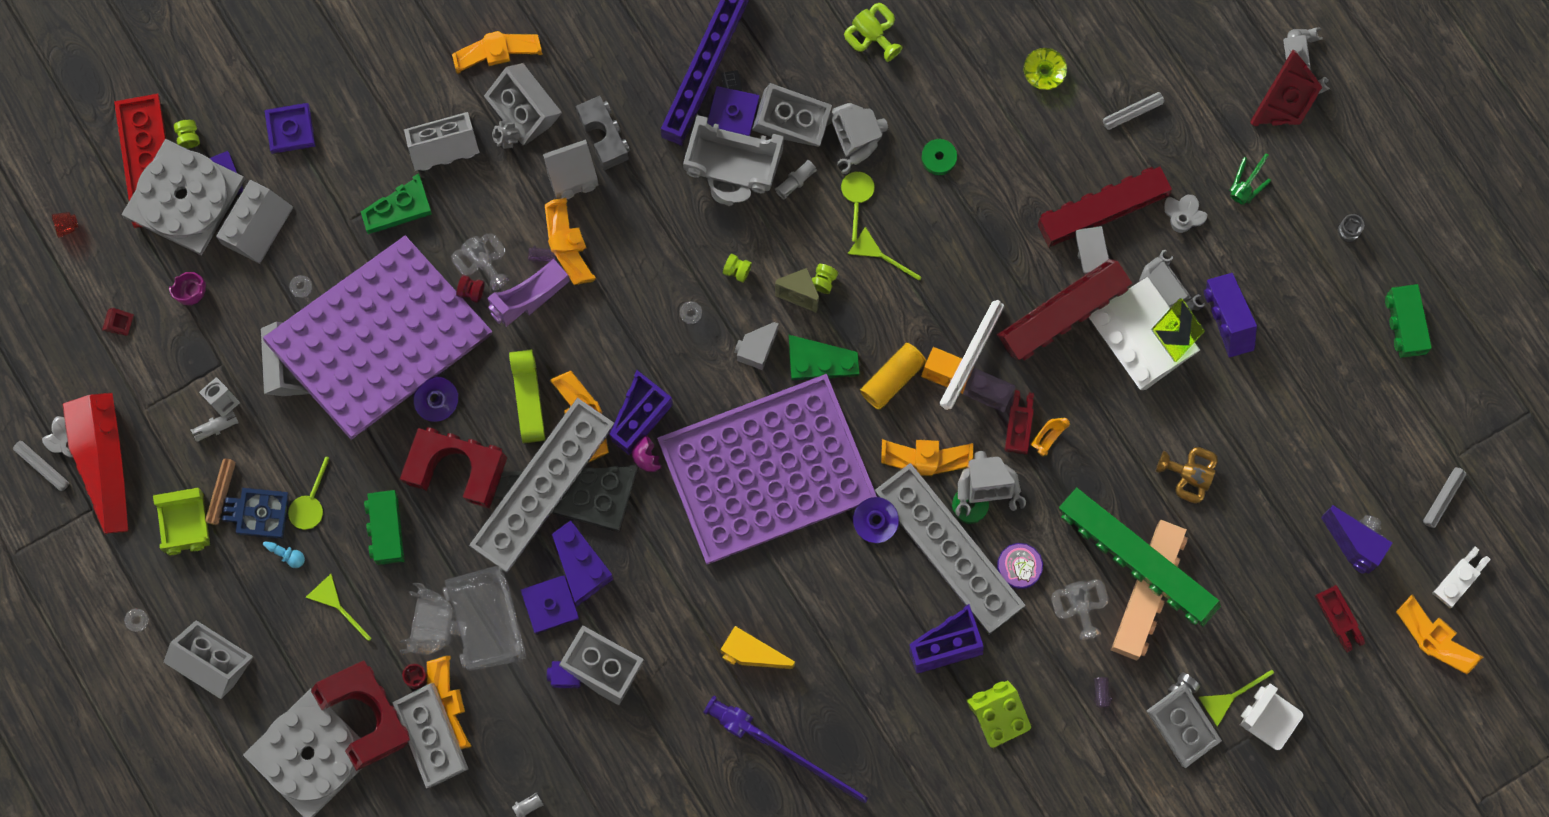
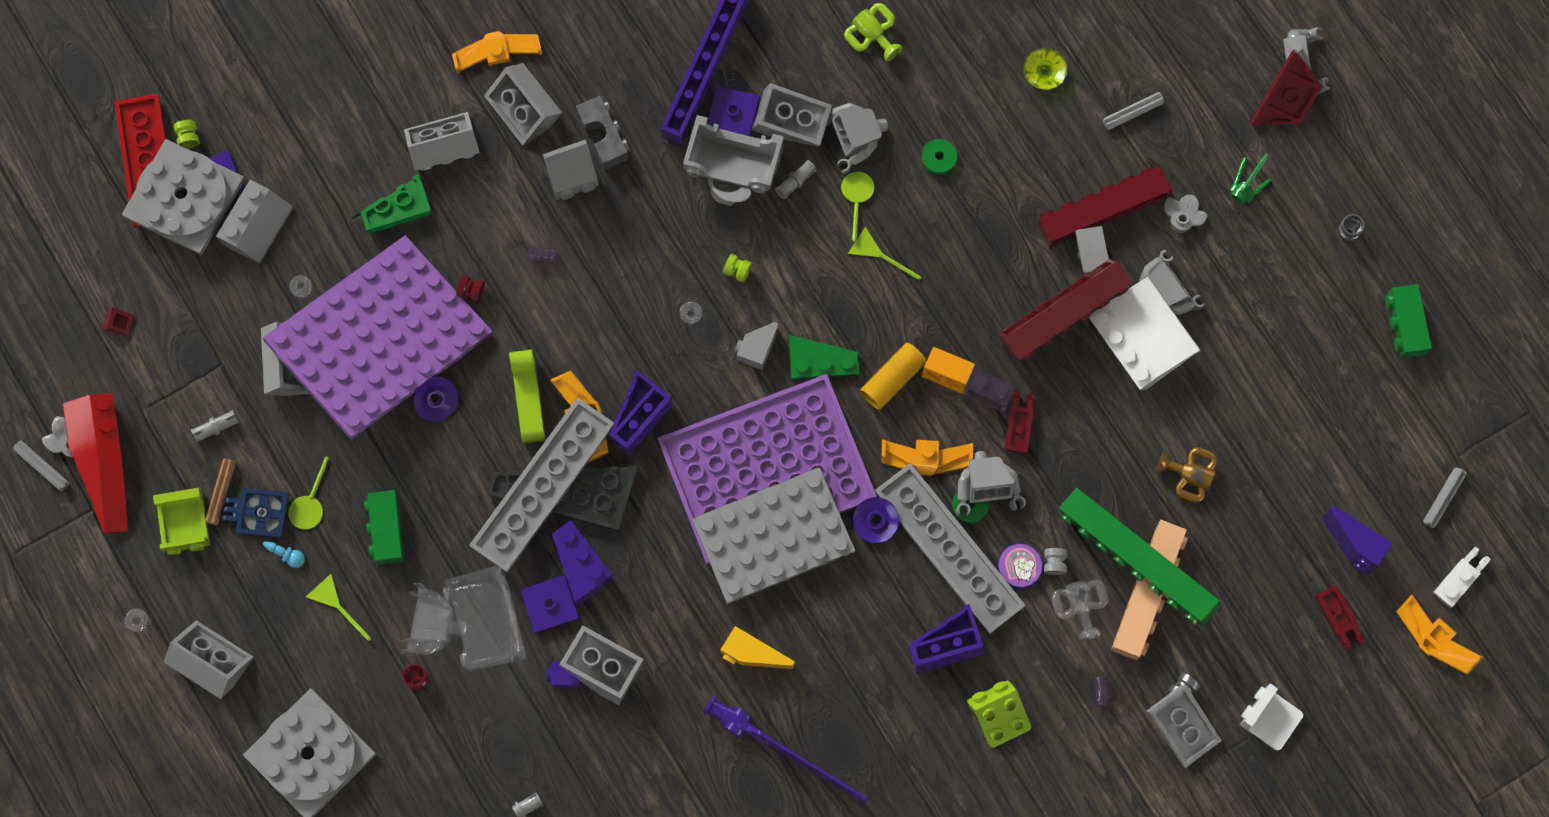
clear red hat [51,212,79,238] -> none
magenta hair [169,272,206,305] -> none
light grey brick [199,377,240,418] -> none
dark purple plate [264,103,315,154] -> none
dark red arch [311,660,410,771] -> none
light grey tile [392,683,468,789] -> none
dark red arch [400,427,508,509] -> none
light orange plate [427,656,472,750] -> none
clear piece [451,233,509,291] -> none
medium lavender arch [488,259,570,327] -> none
light grey gear [492,120,520,149] -> none
light orange plate [545,198,596,285] -> none
magenta hair [632,435,661,472] -> none
olive slope [775,268,819,313] -> none
lime wheel [812,264,838,294] -> none
white axle [940,300,1004,410] -> none
light orange helmet [1030,418,1070,456] -> none
clear neon green piece [1151,298,1205,362] -> none
lime piece [1198,670,1274,727] -> none
dark purple wedge [1204,273,1257,358] -> none
clear plate [1359,515,1382,533] -> none
none -> light grey plate [692,468,855,604]
none -> light grey wheel [1044,548,1068,575]

